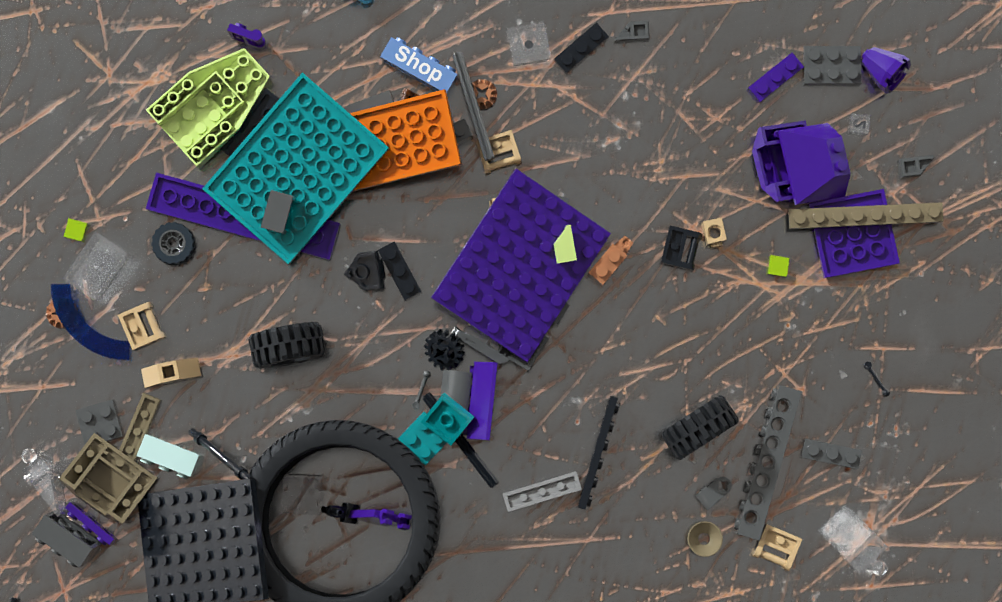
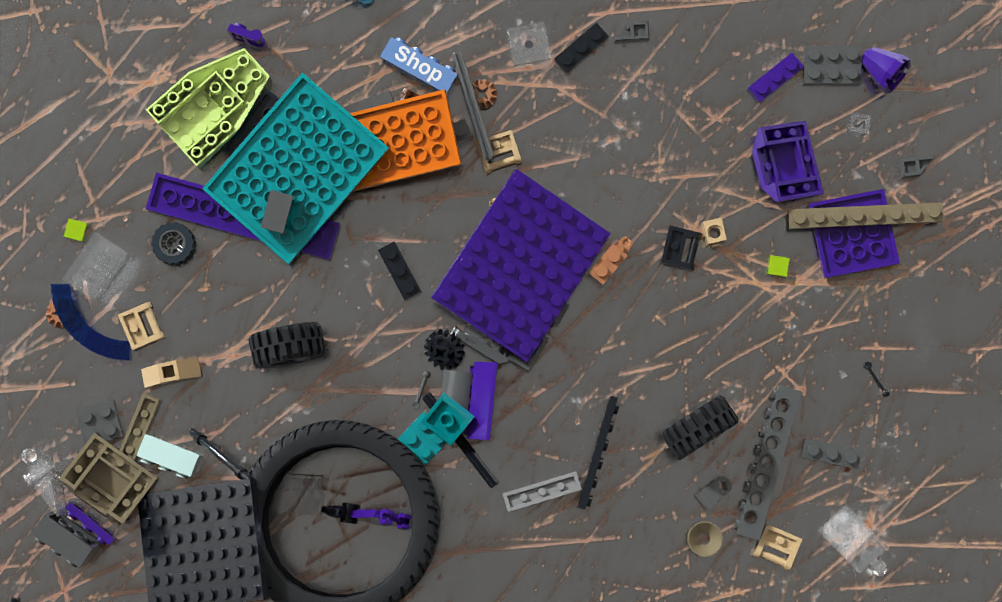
black plate [344,250,385,291] -> none
yellowish green tile [553,225,577,263] -> none
dark purple slope [778,123,851,205] -> none

